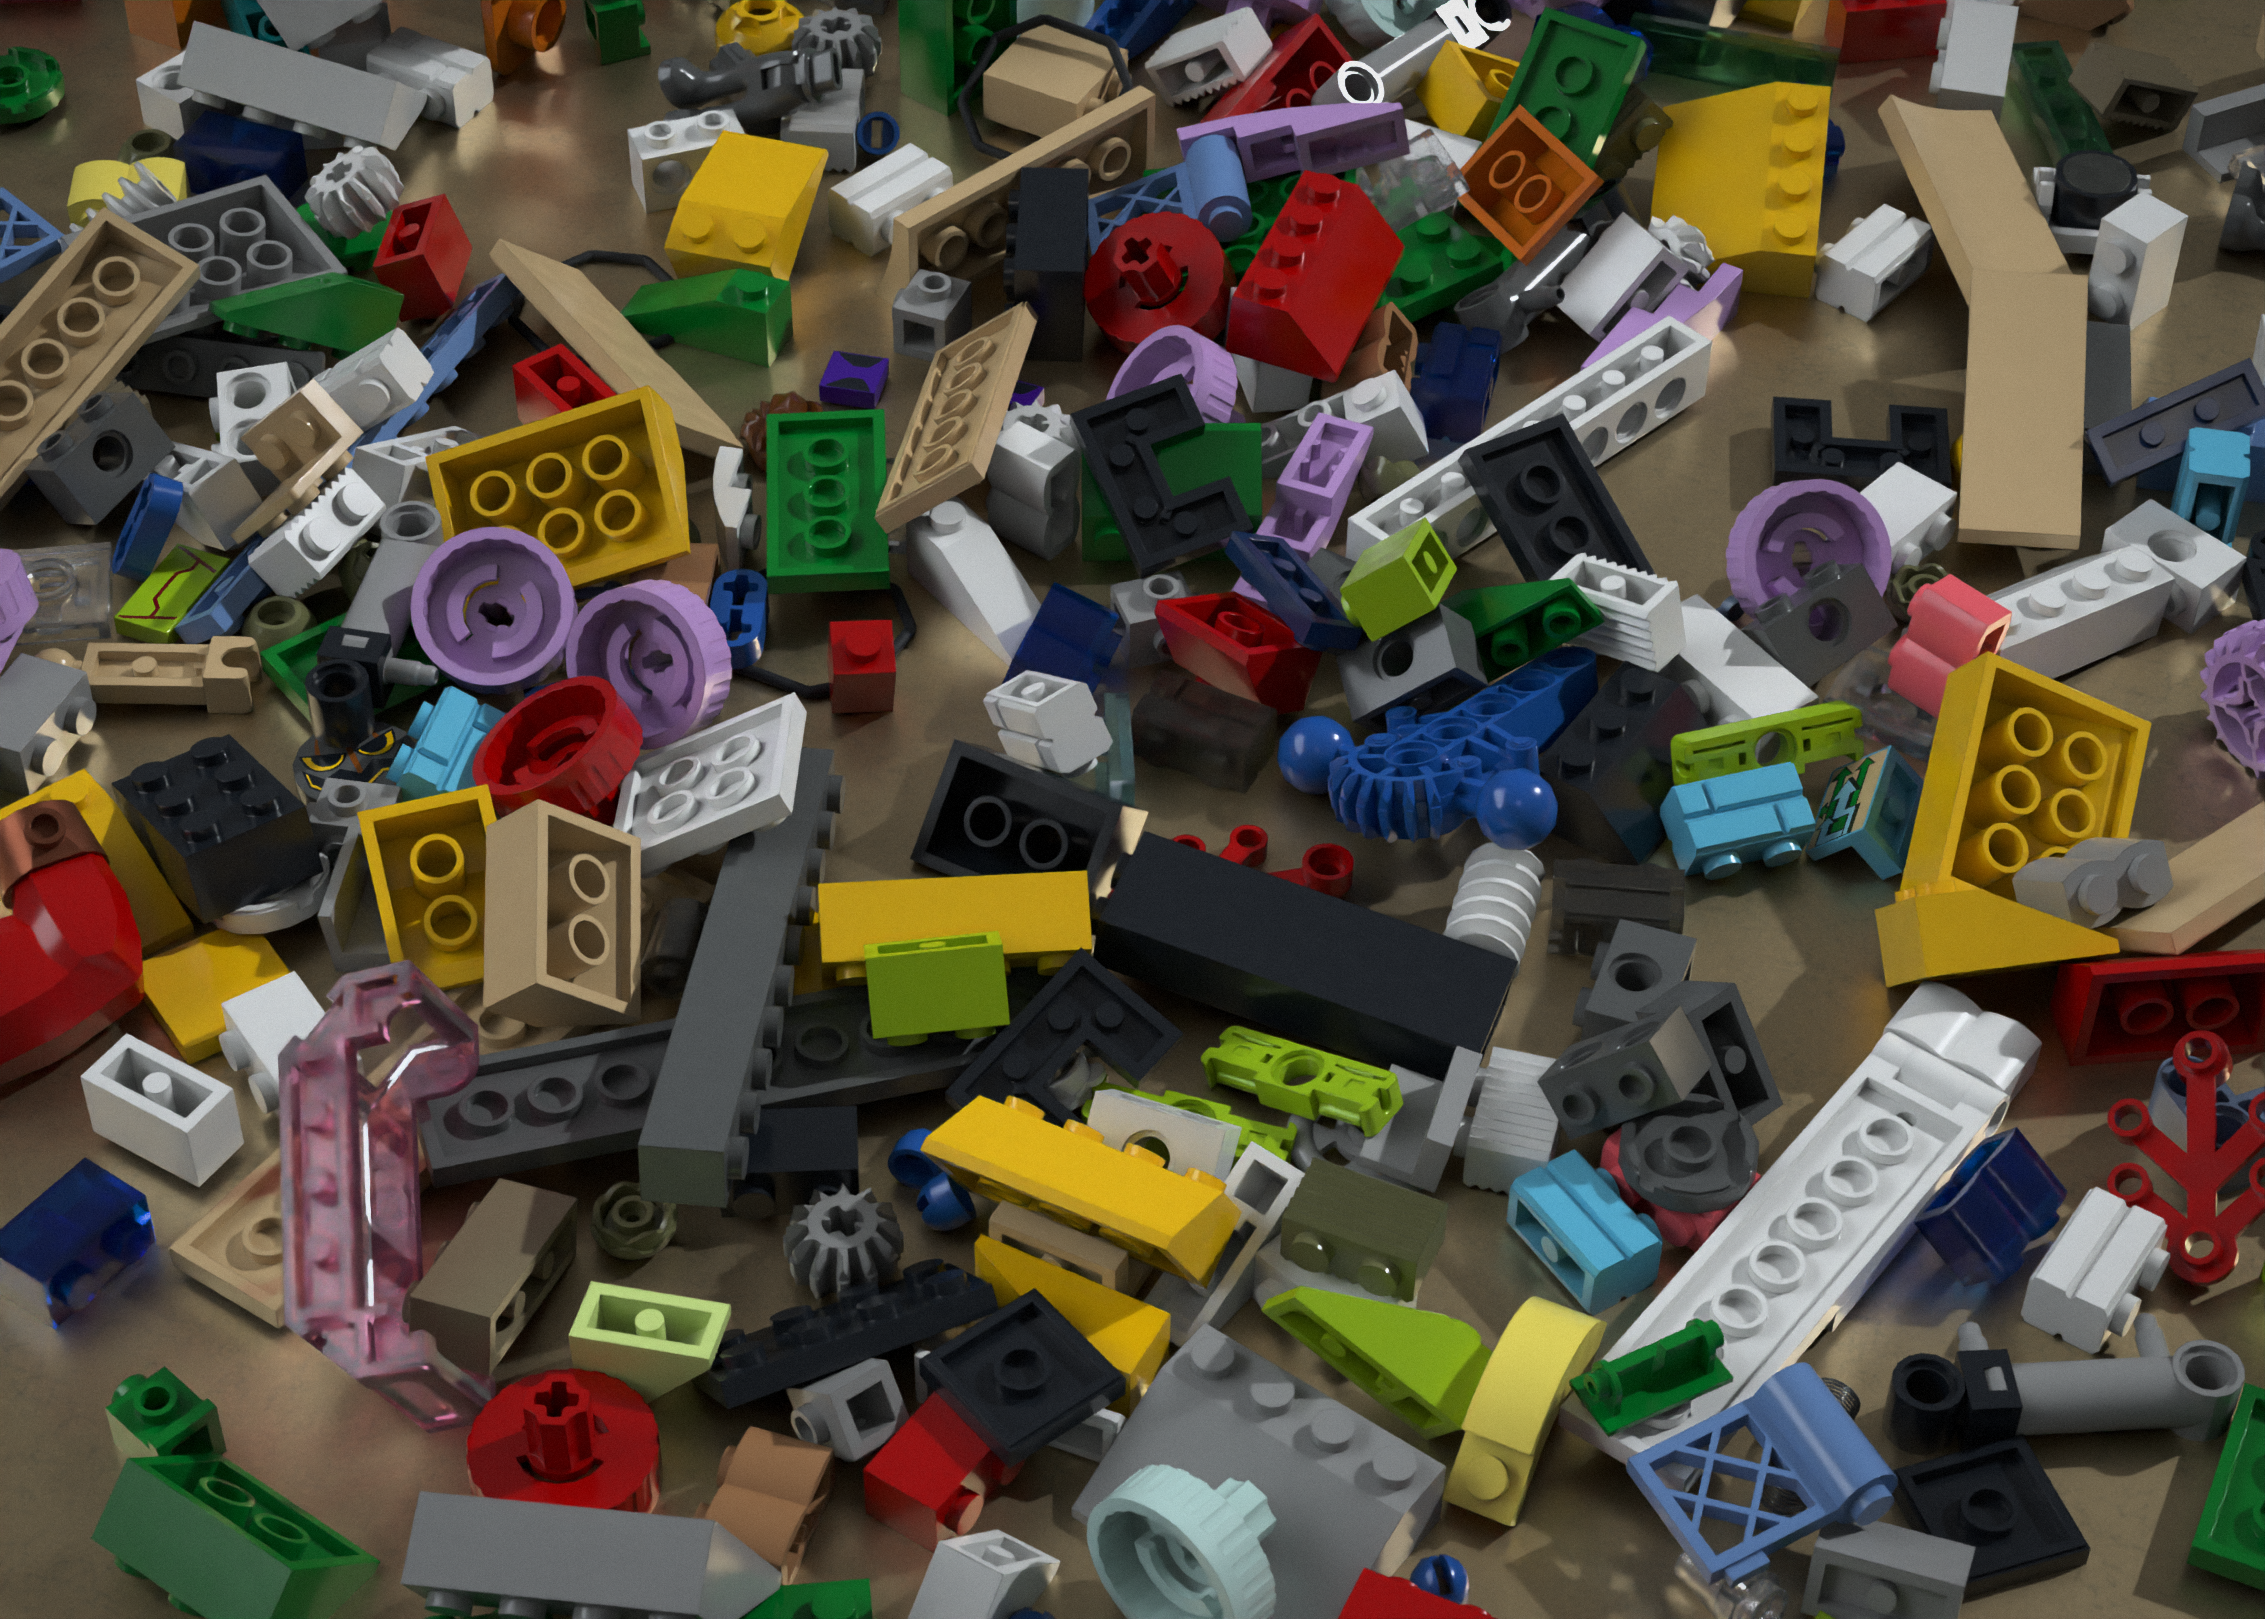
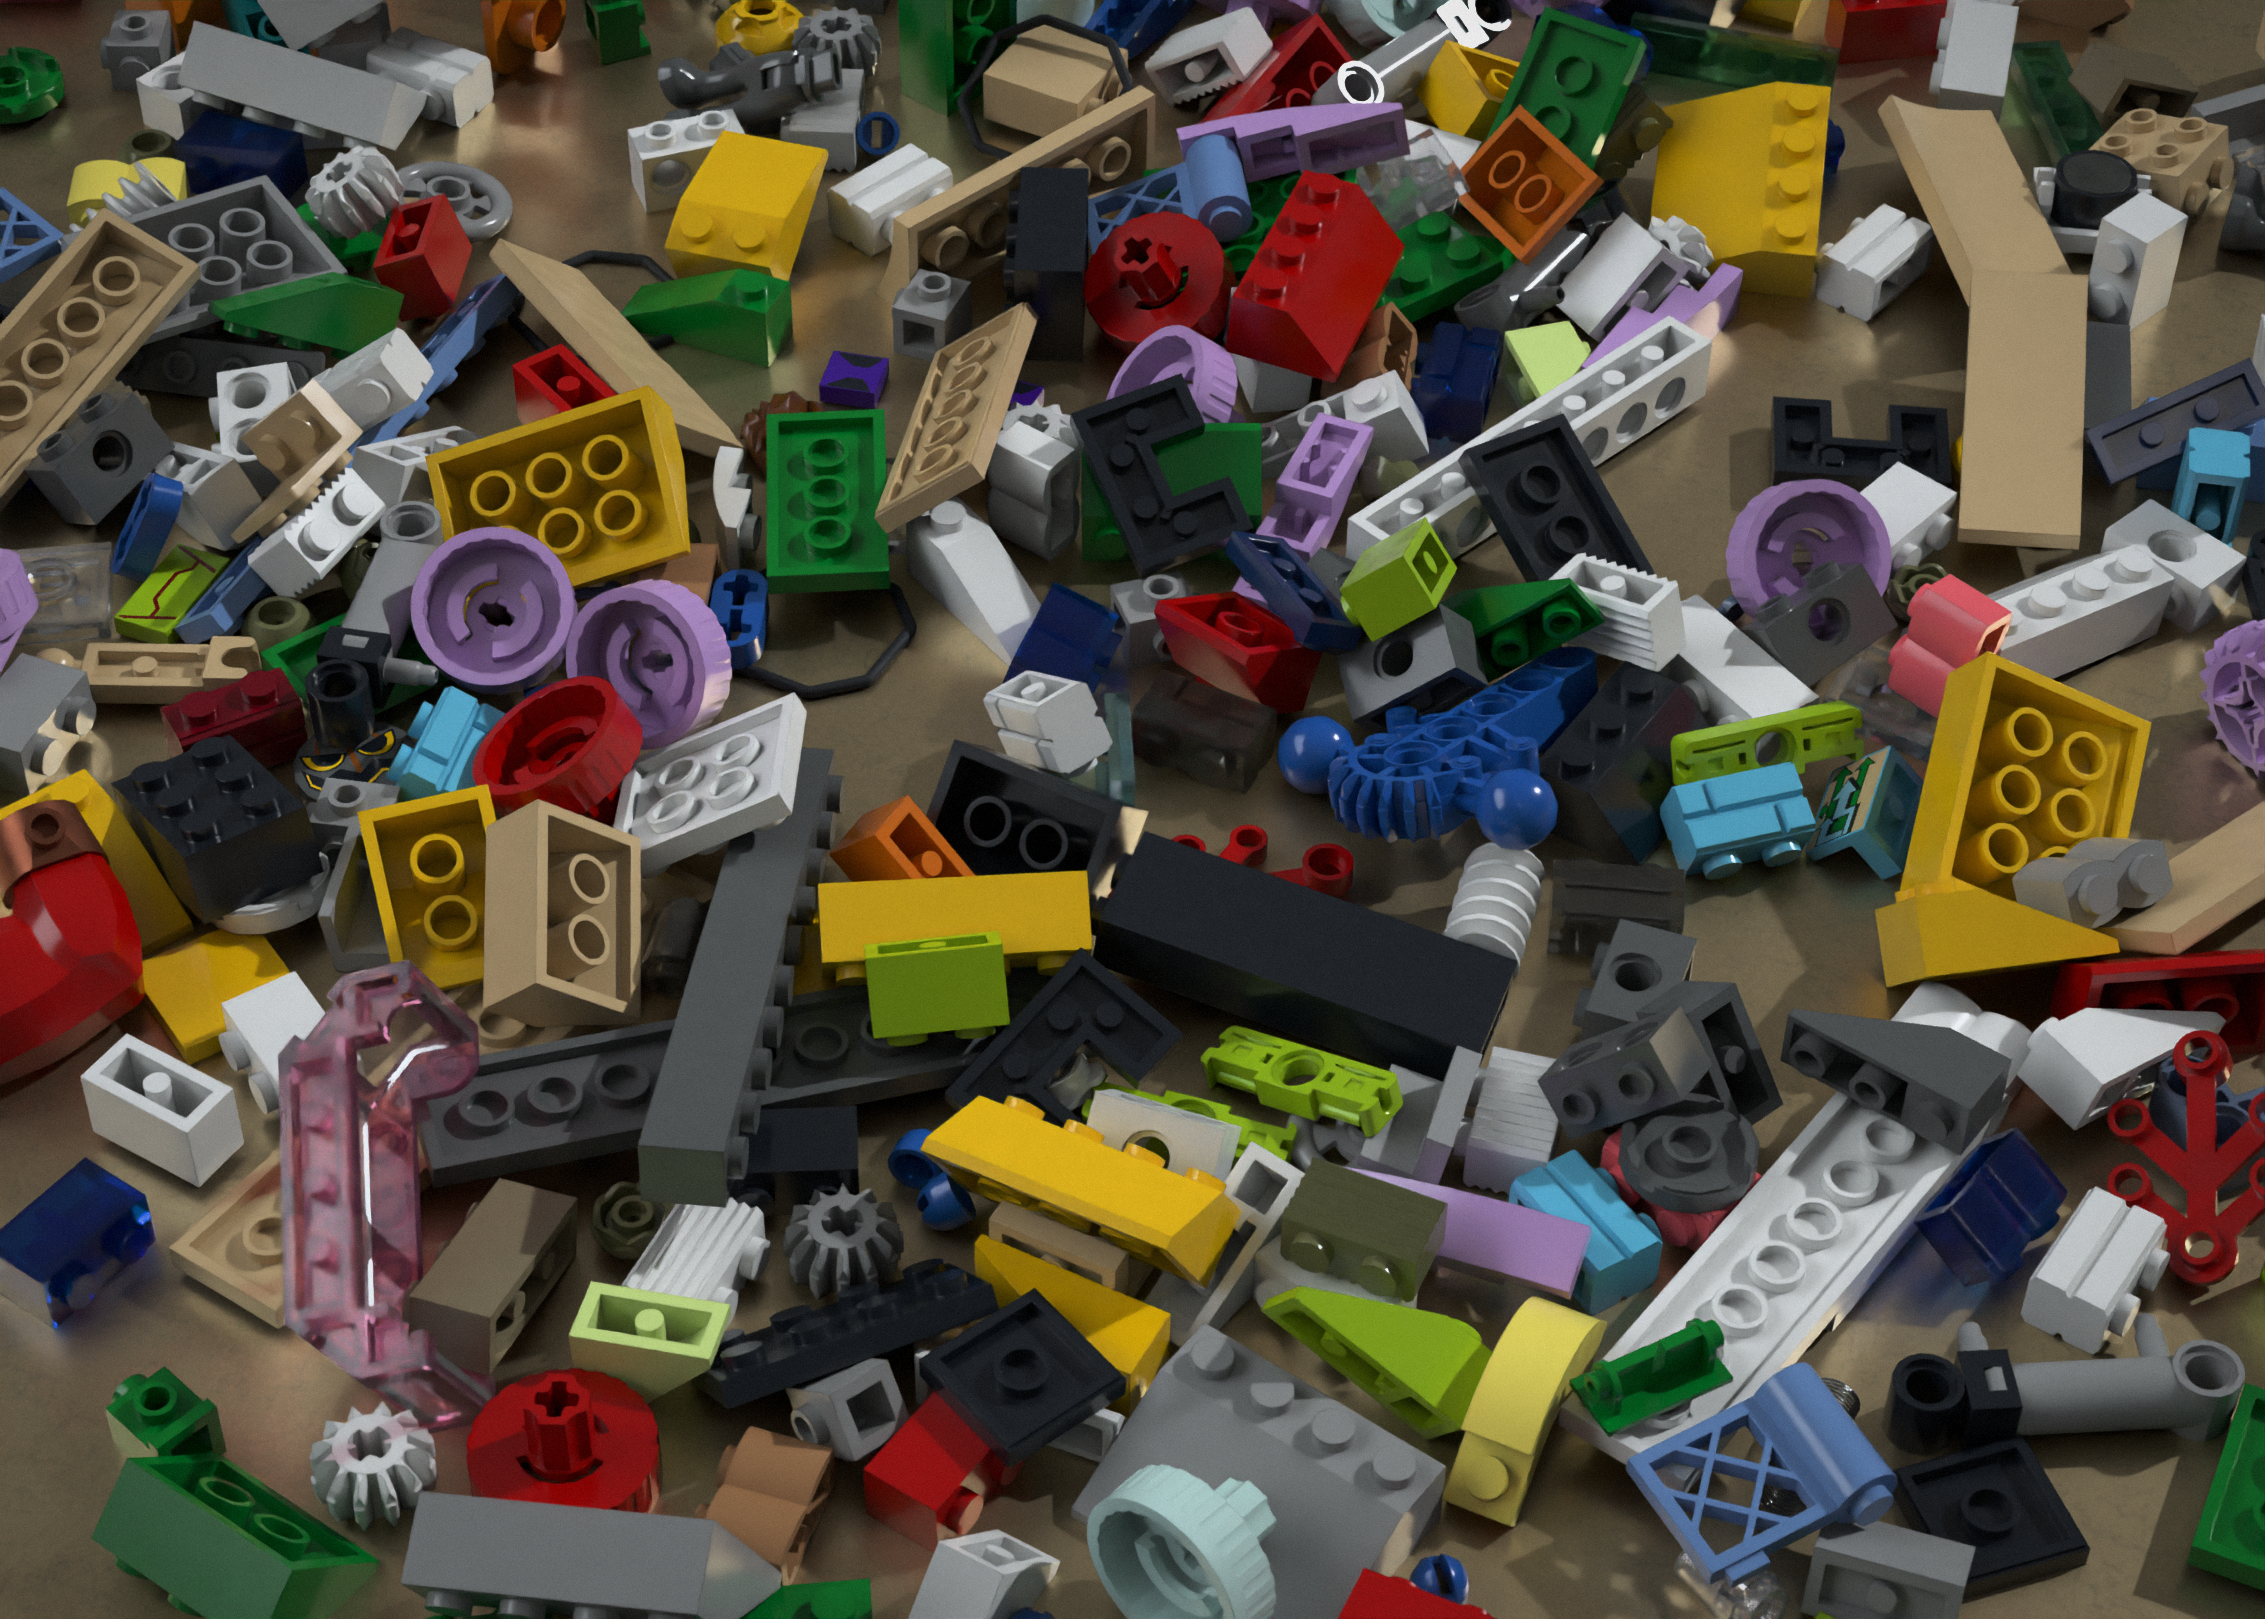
red brick [827,619,896,714] -> none
none -> light grey brick [100,10,177,90]
none -> dark red brick [160,667,308,768]
none -> white gear [310,1401,438,1532]
none -> light grey plate [387,161,513,243]
none -> white brick [621,1197,771,1328]
none -> orange slope [829,795,976,882]
none -> lavender slope [1342,1166,1592,1300]
none -> yellowish green slope [1501,321,1592,410]
none -> dark grey slope [1780,1009,2012,1156]
none -> white slope [2017,1008,2226,1130]
none -> tan bracket [2089,108,2234,229]

